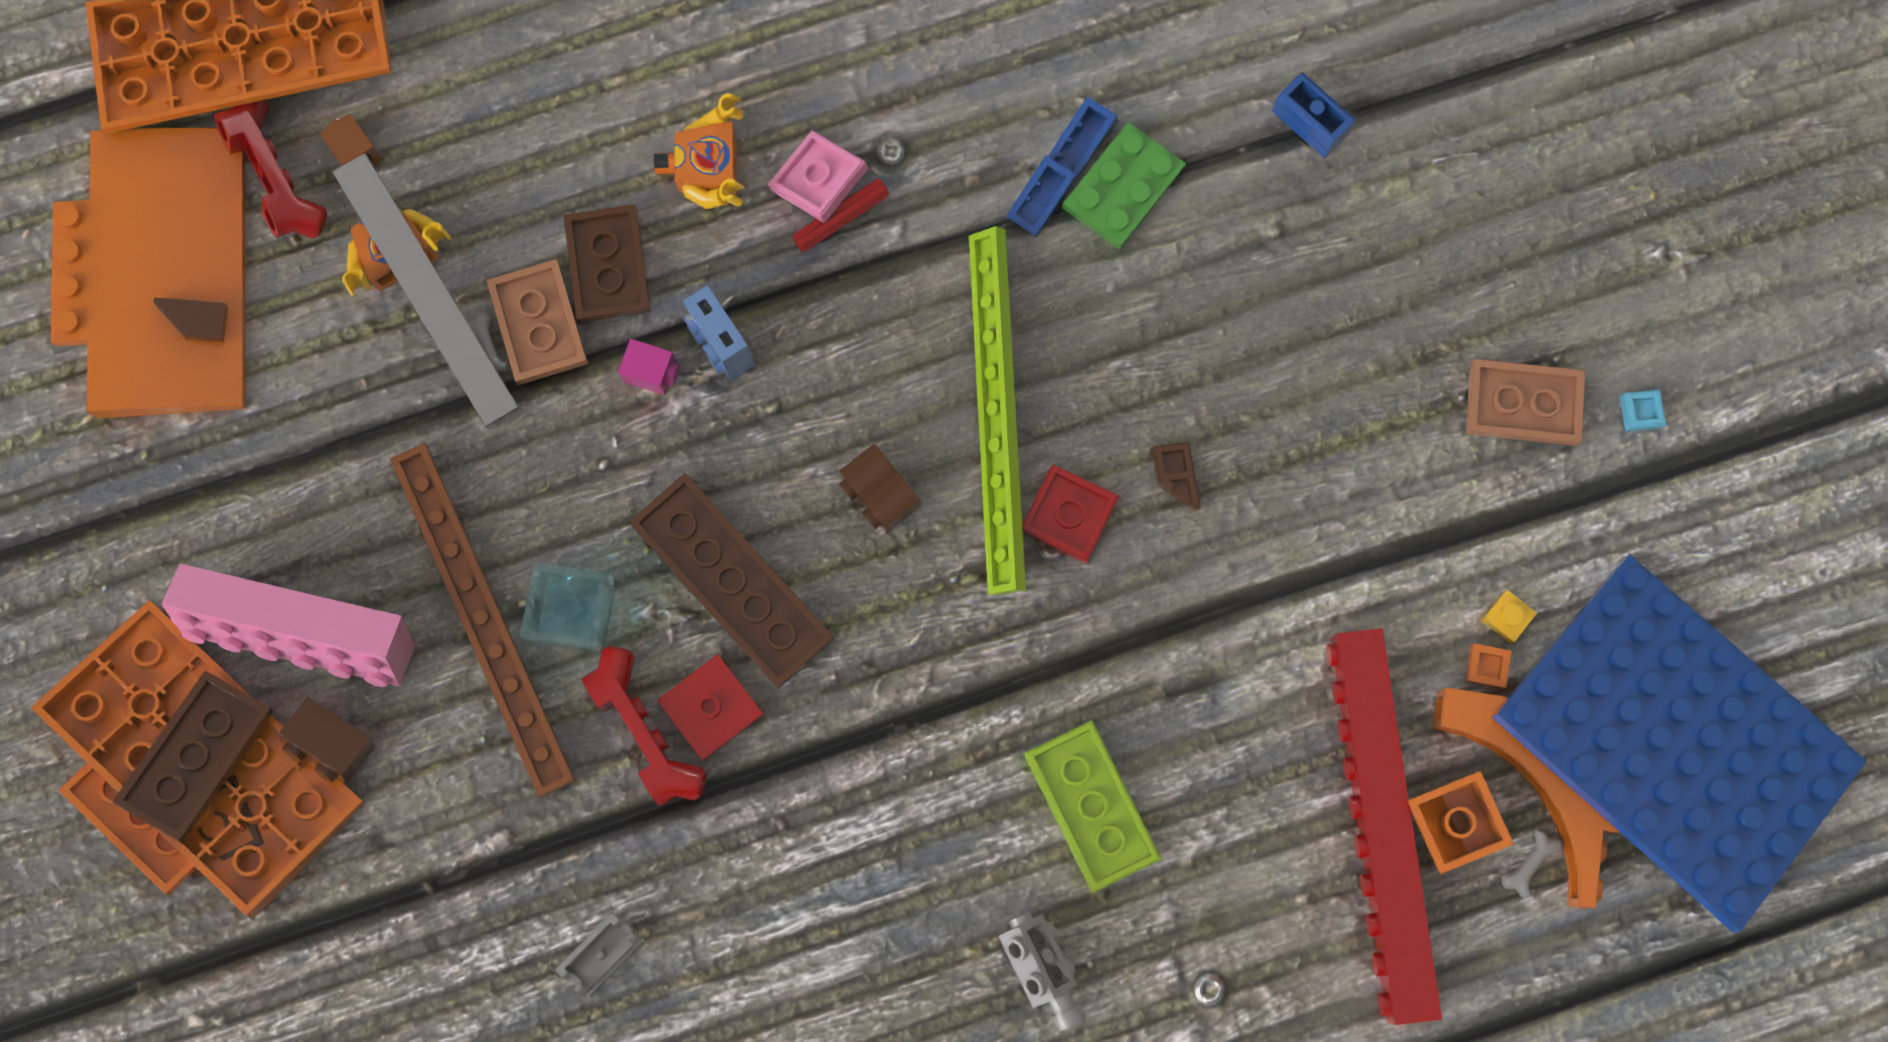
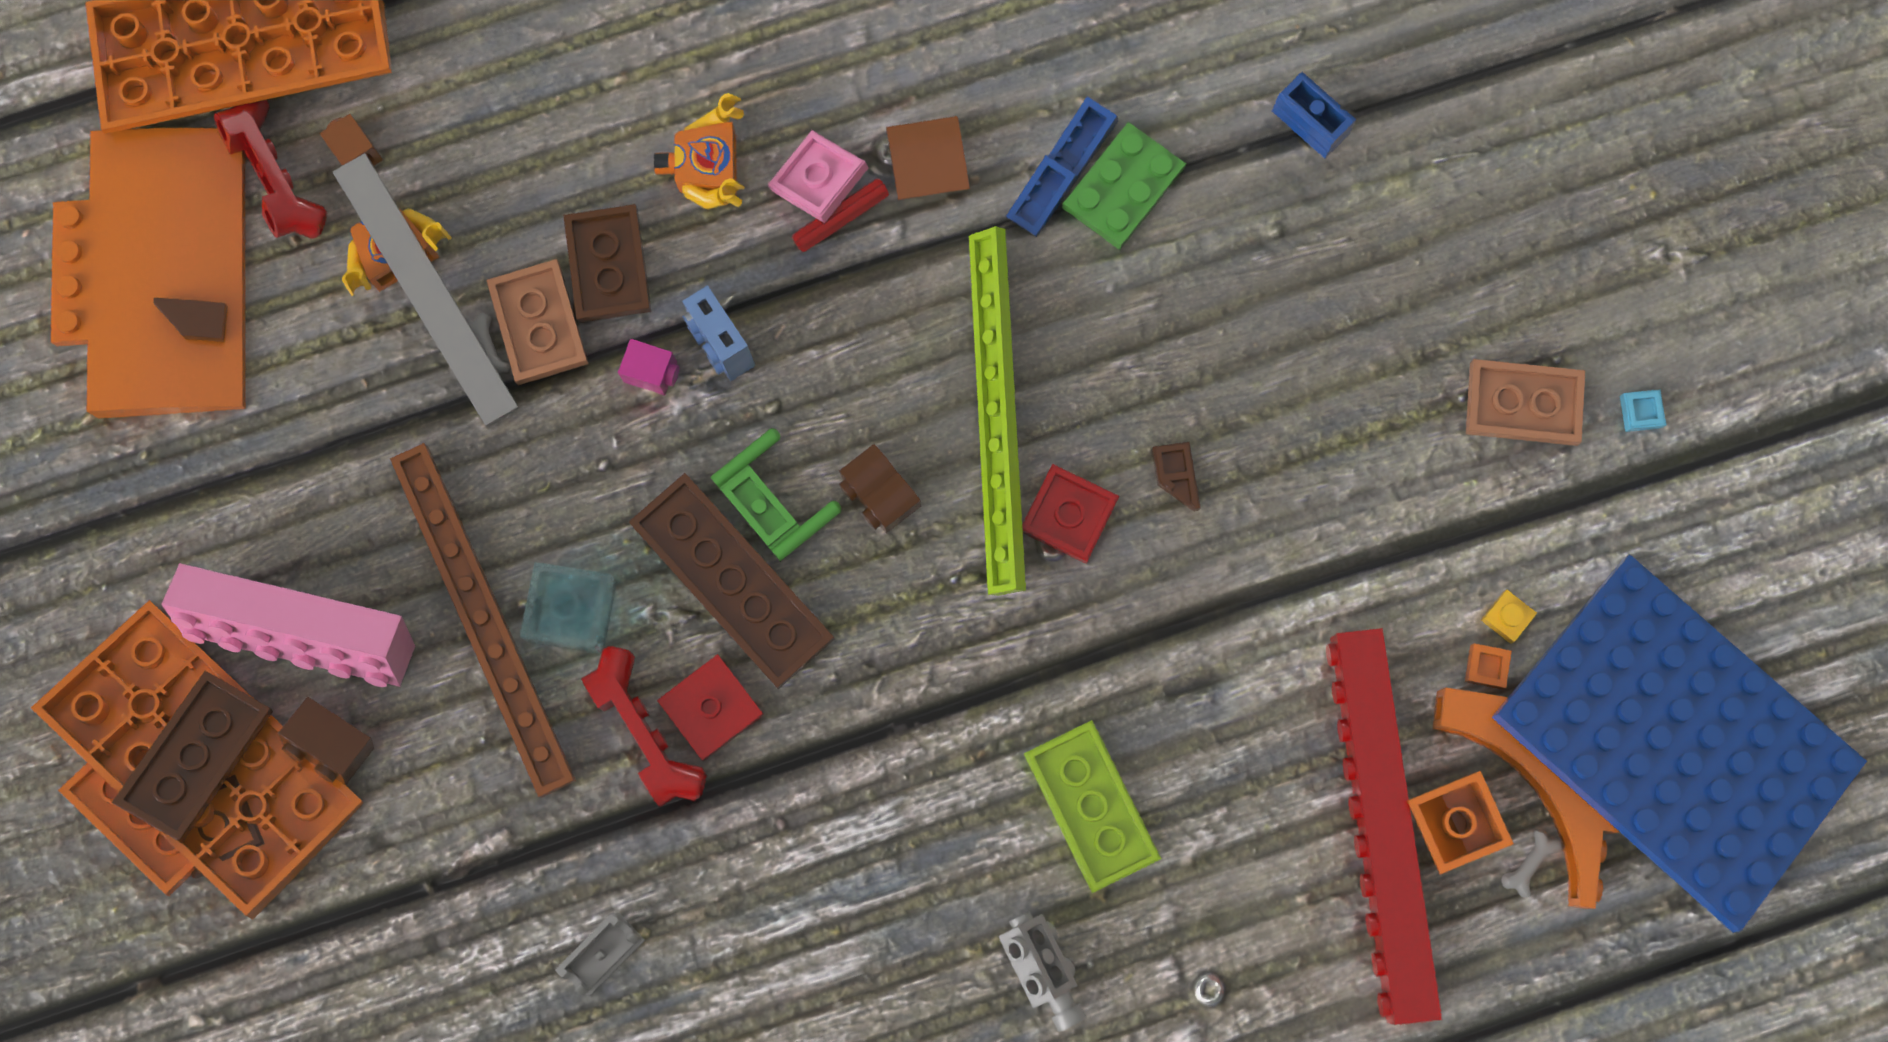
none -> bright green plate [710,428,842,562]
none -> dark orange slope [886,116,970,200]

